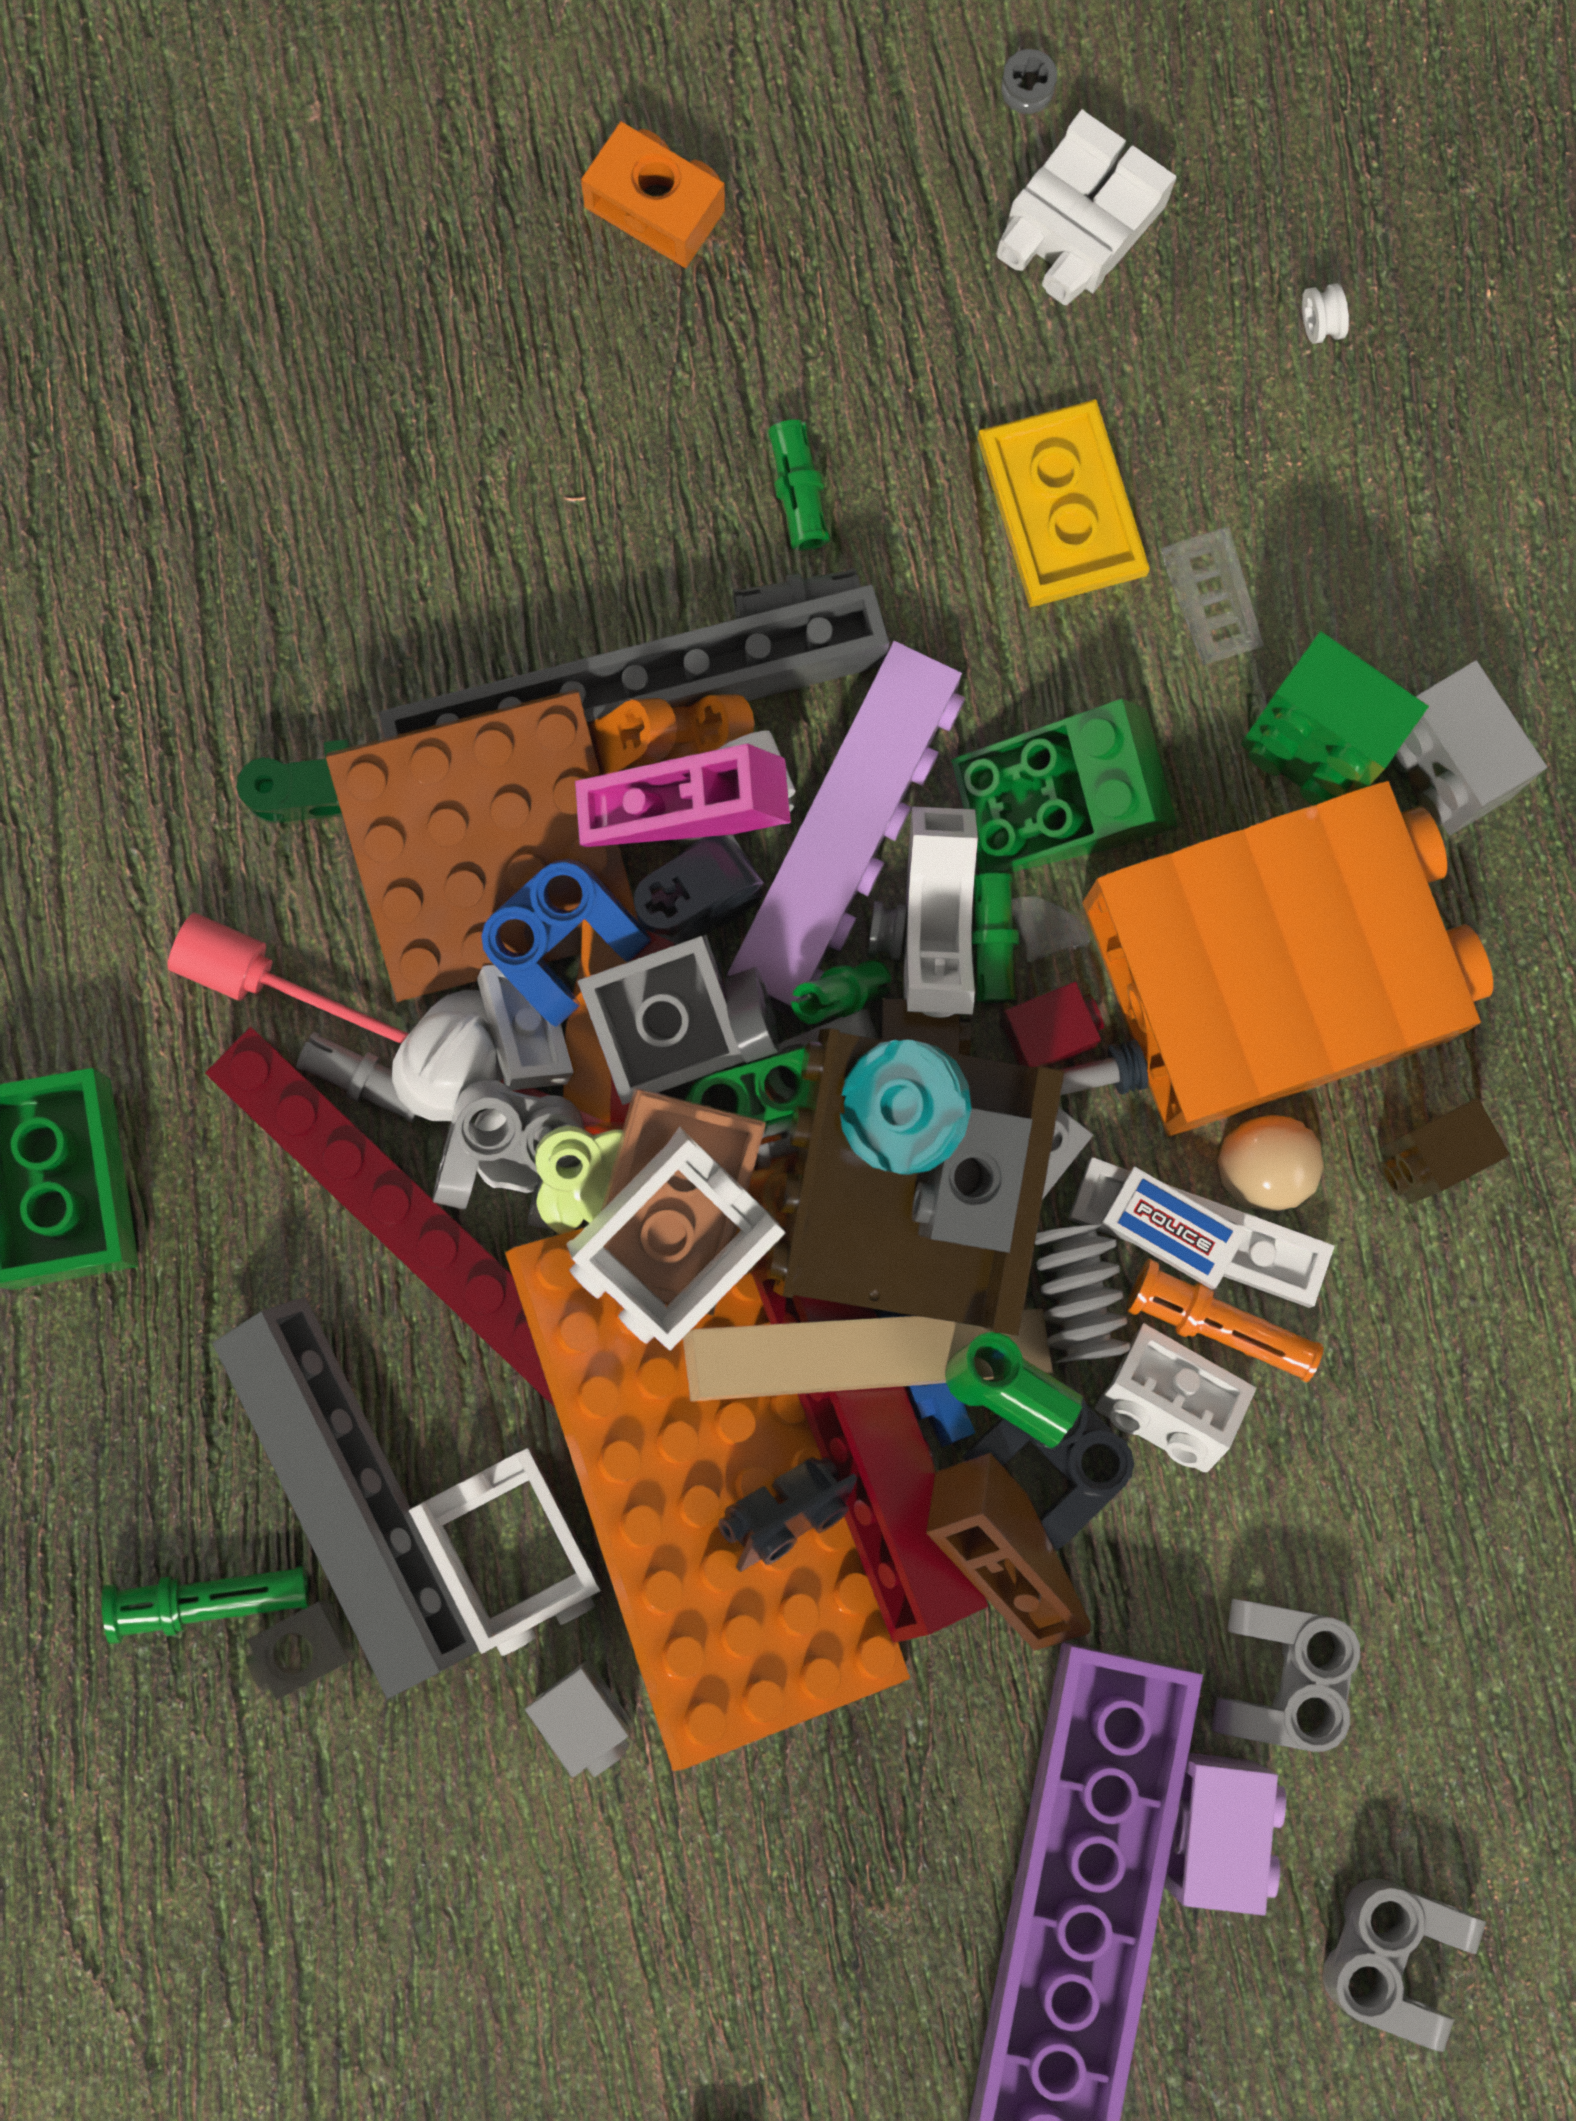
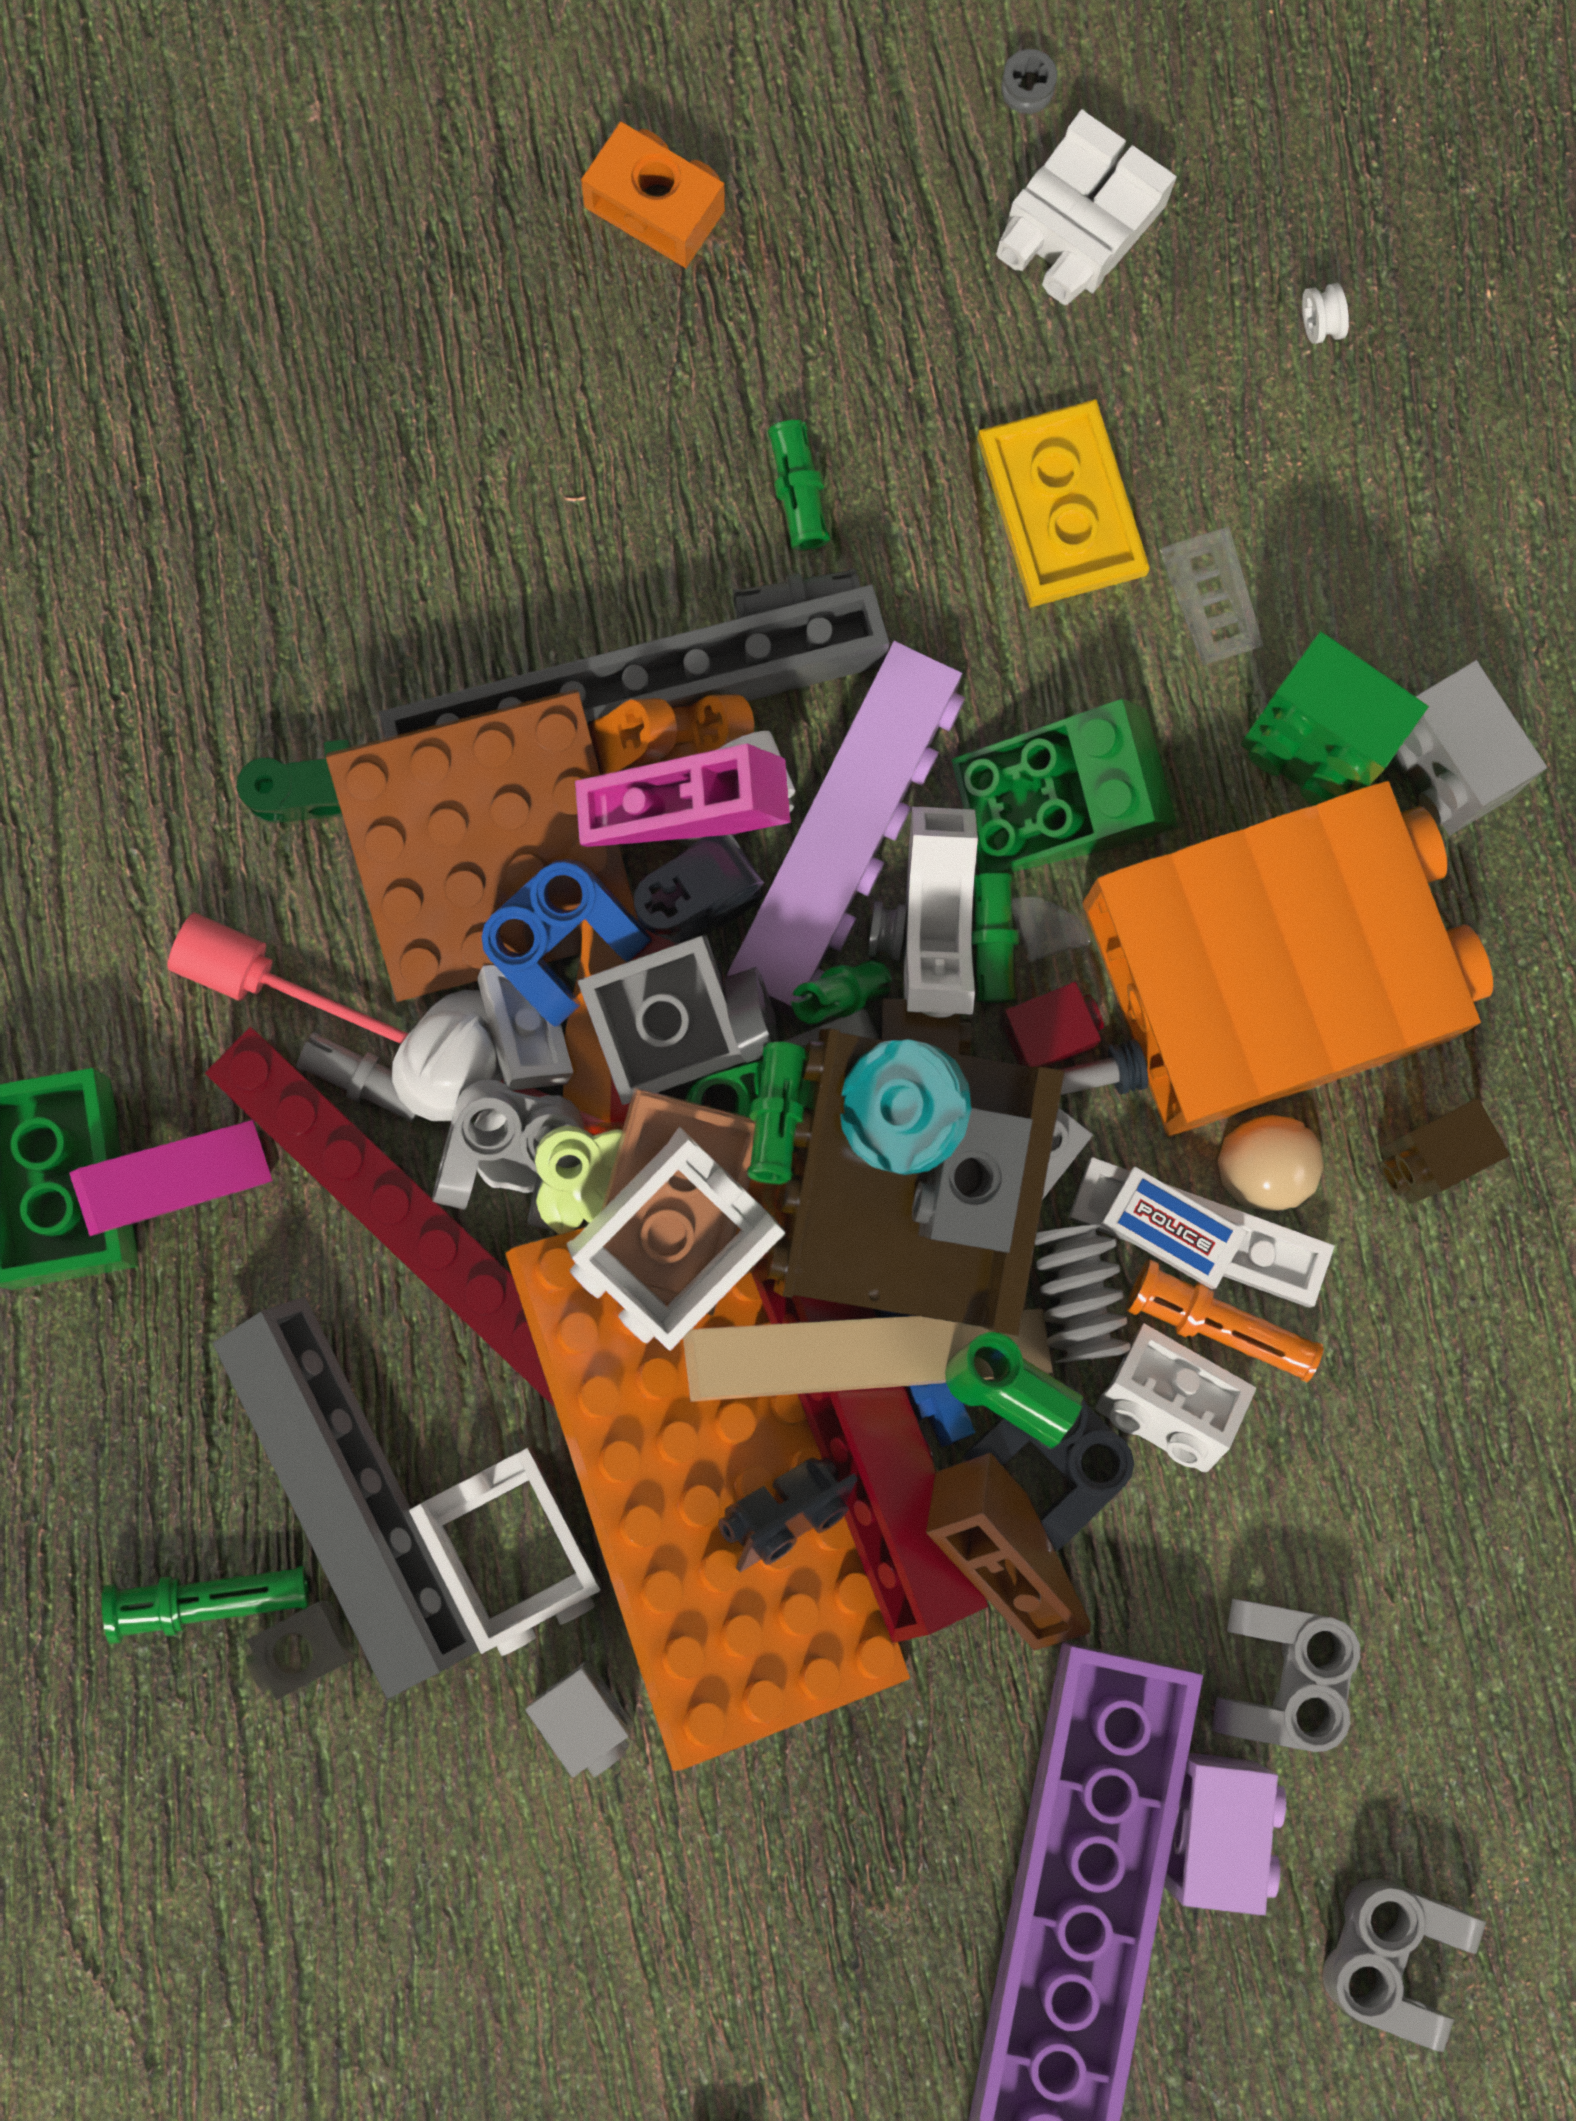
none -> dark pink tile [69,1120,273,1236]
none -> green pin [747,1042,806,1184]

